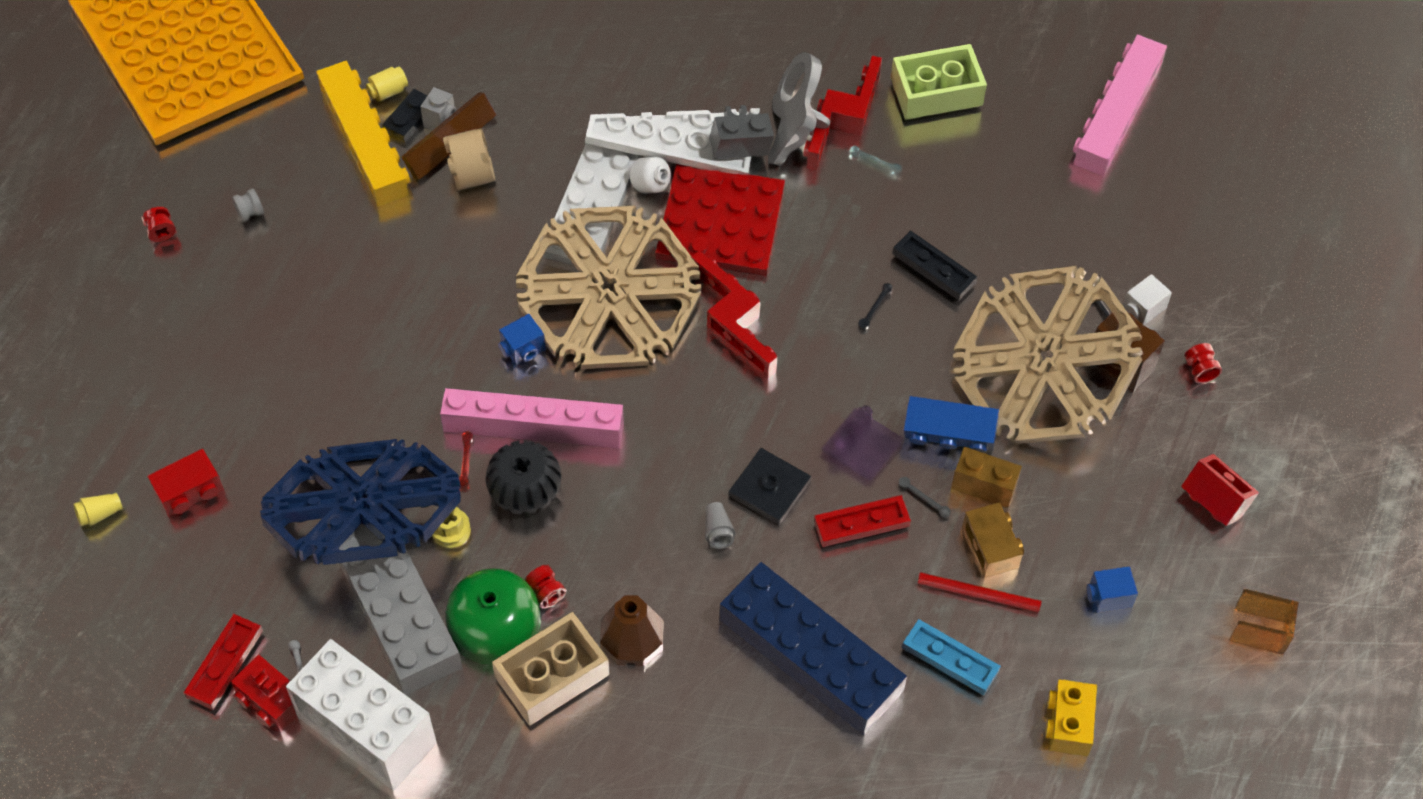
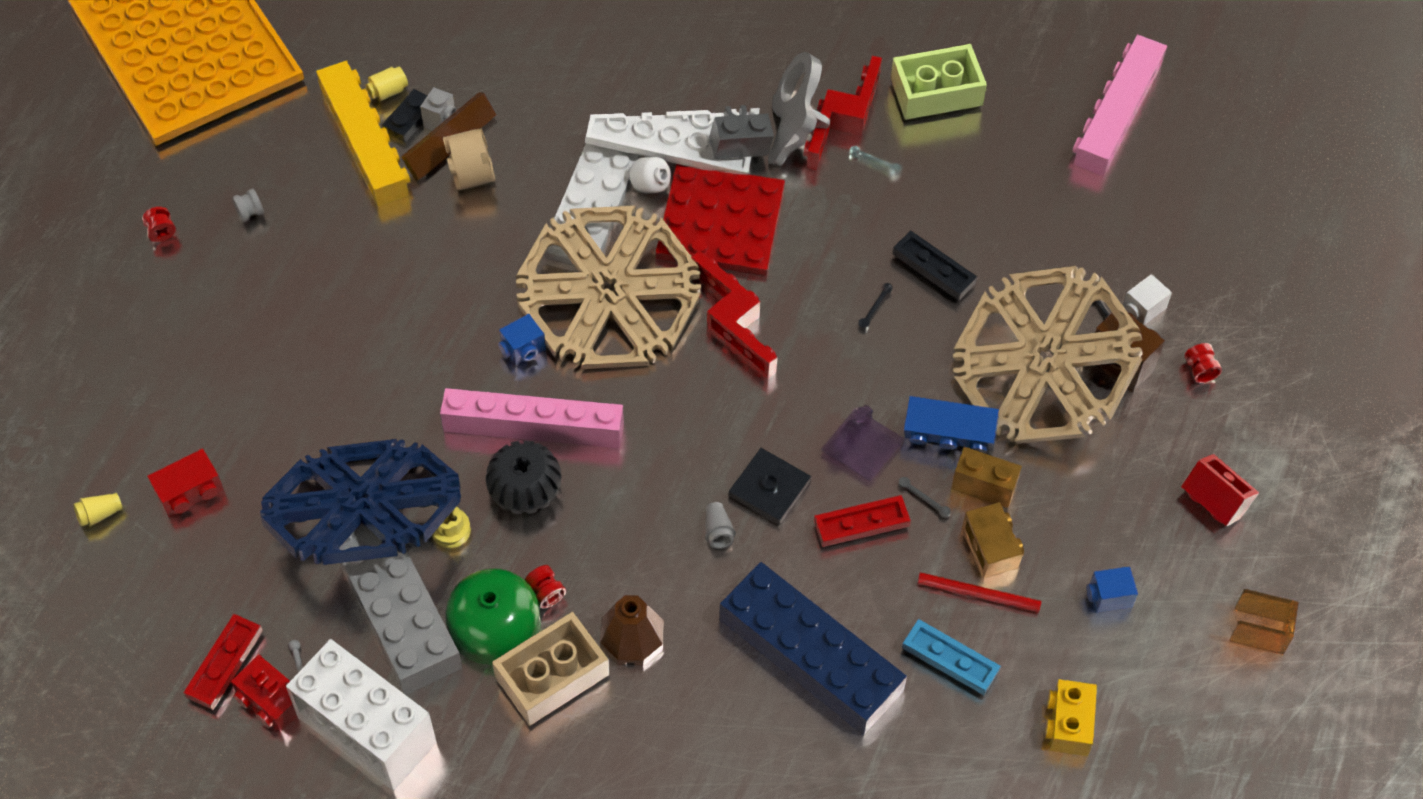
clear red hinge [459,432,474,487] -> none

